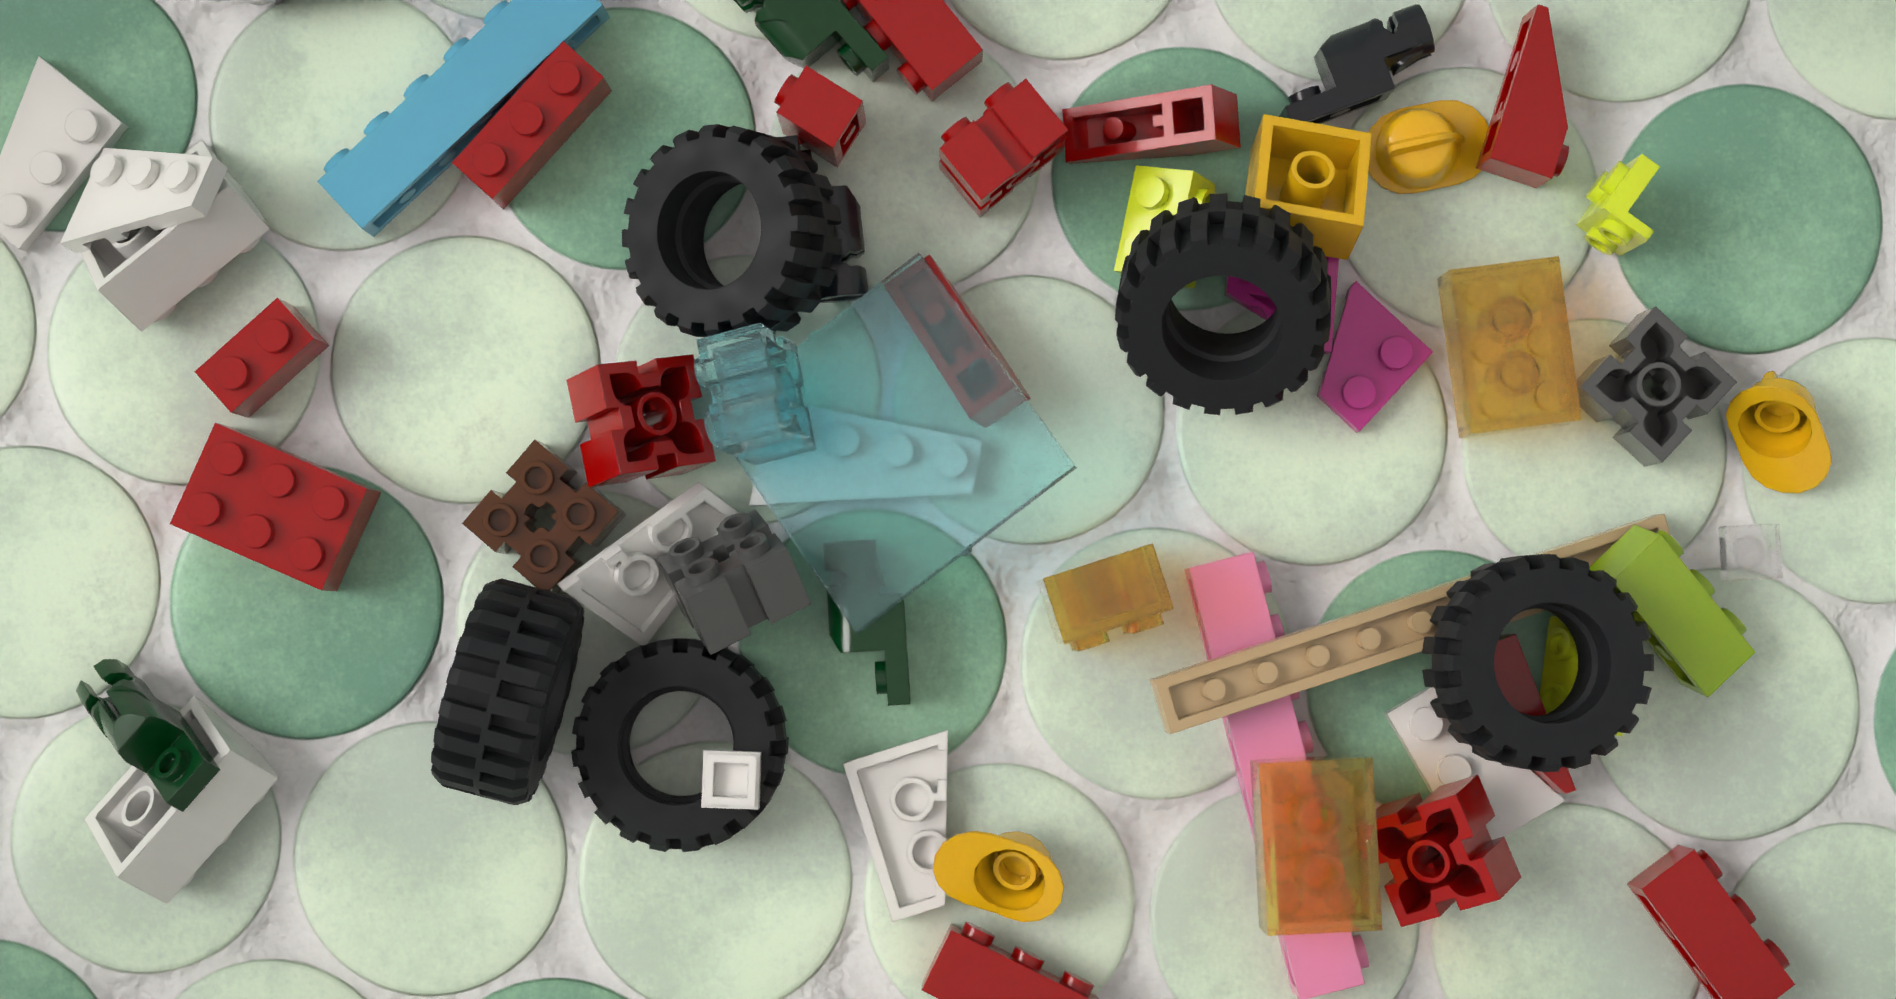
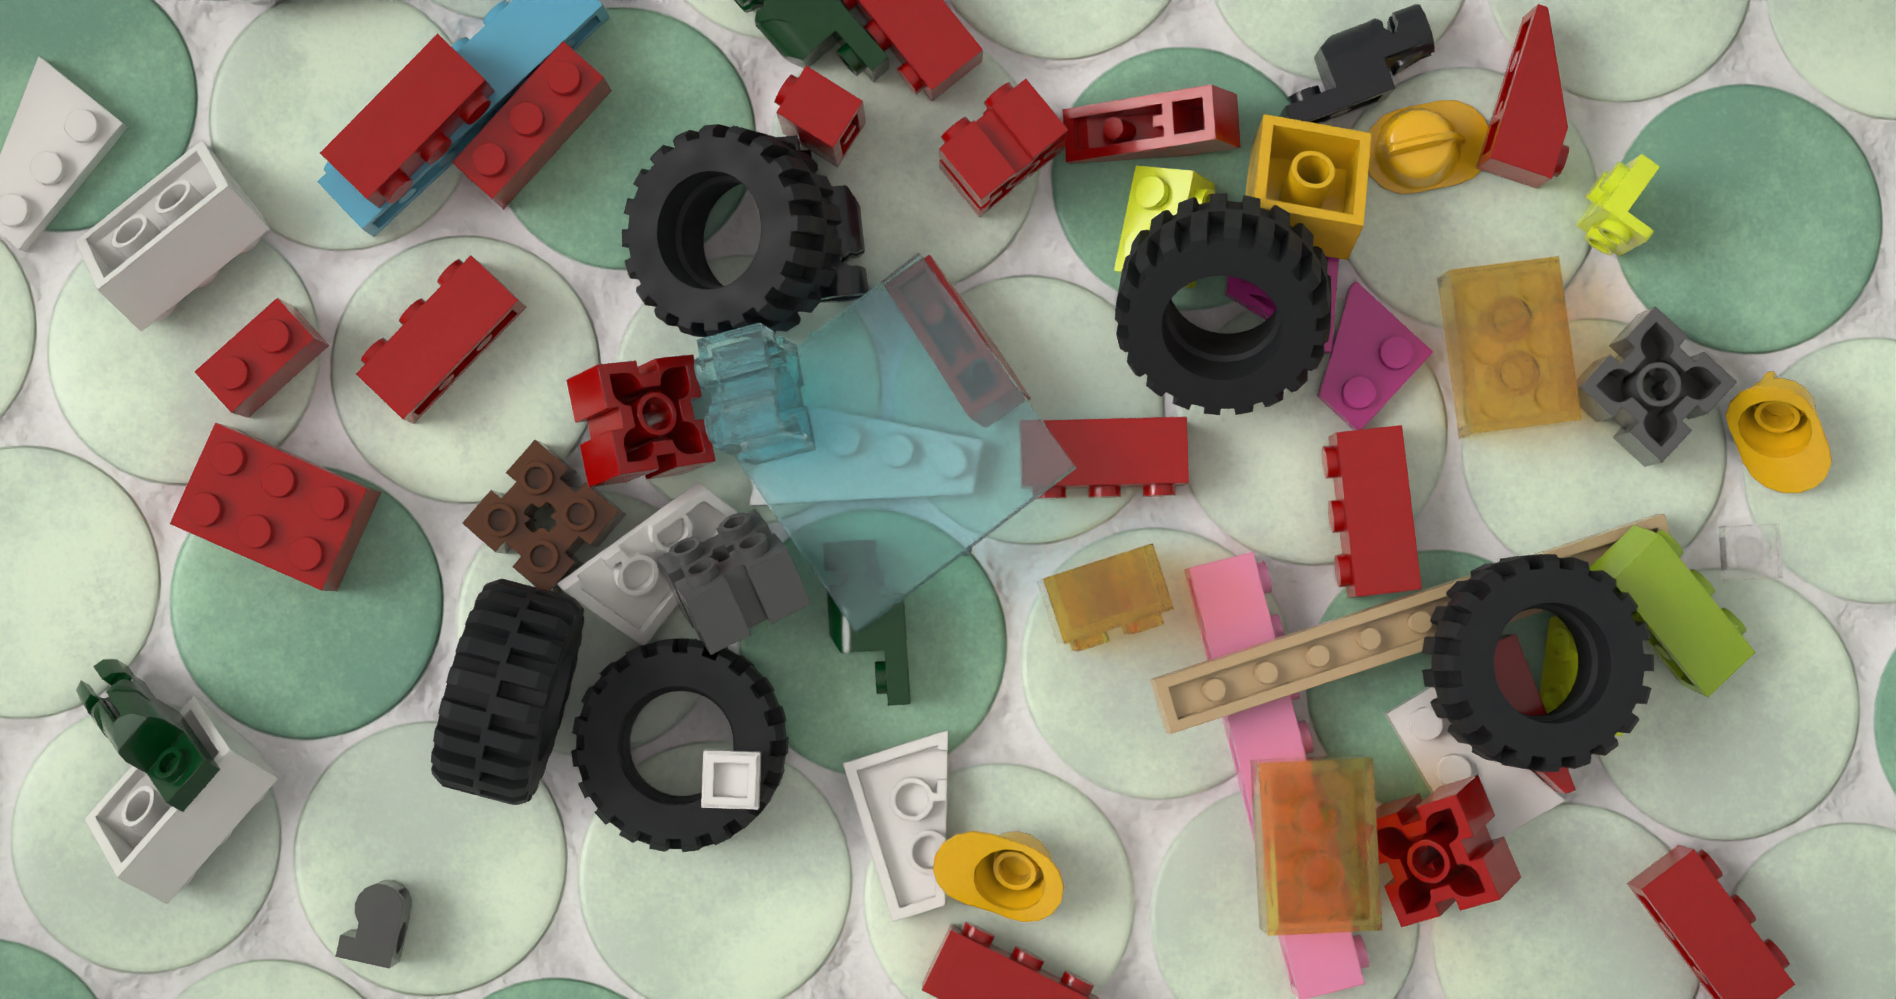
white wing [60,148,228,253] -> none
none -> red brick [320,33,495,209]
none -> dark grey leg [335,880,412,969]
none -> red brick [356,255,527,424]
none -> red brick [1020,417,1189,500]
none -> red brick [1322,425,1422,598]

